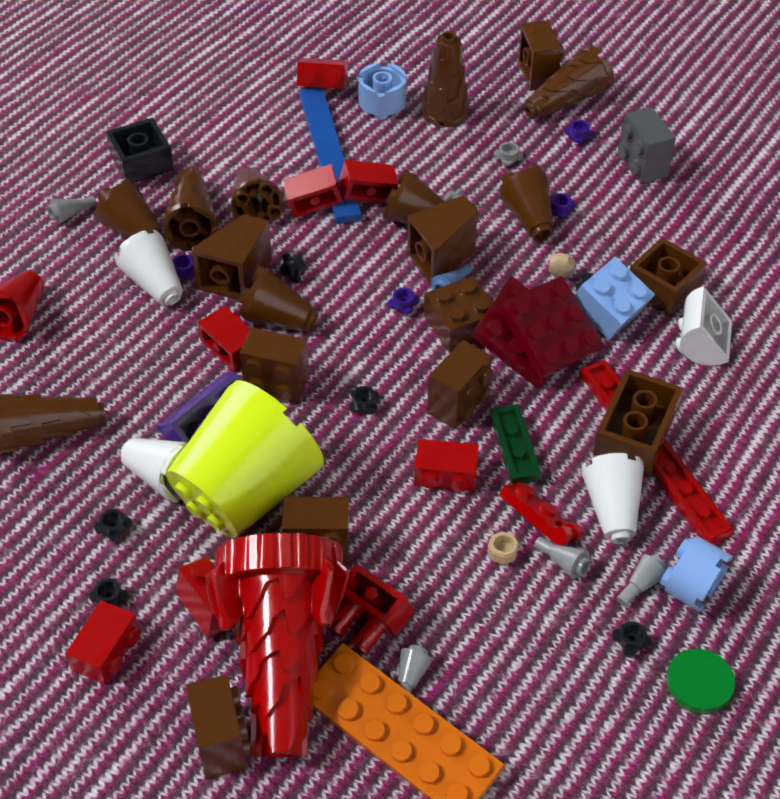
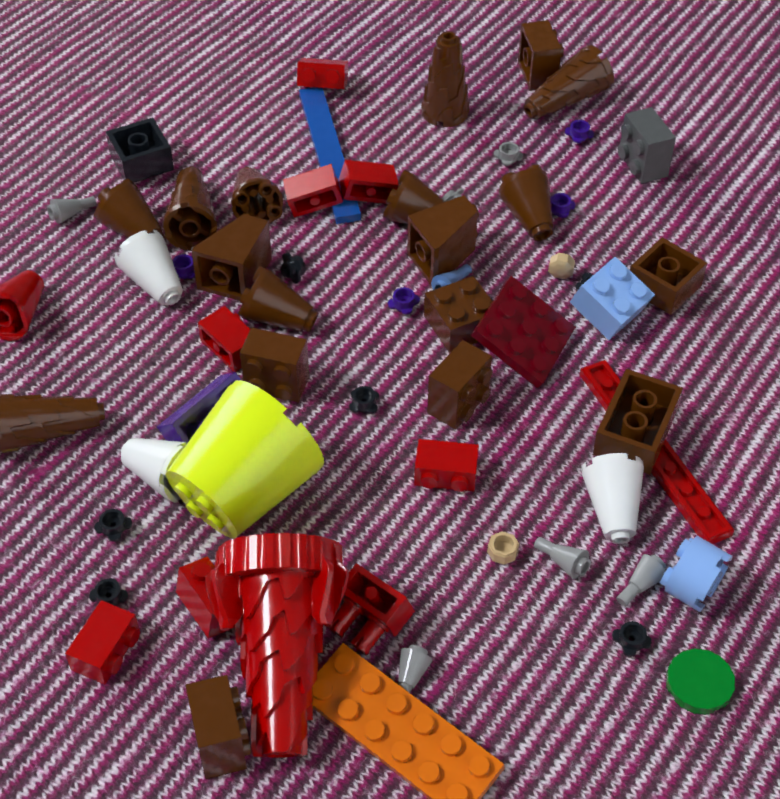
reddish brown brick [282,497,350,565] -> none
light blue brick [358,63,406,120] -> none
dark green plate [489,404,541,484] -> none
dark red plate [497,276,605,379] -> none
red plate [499,482,583,545] -> none
white brick [676,286,732,366] -> none

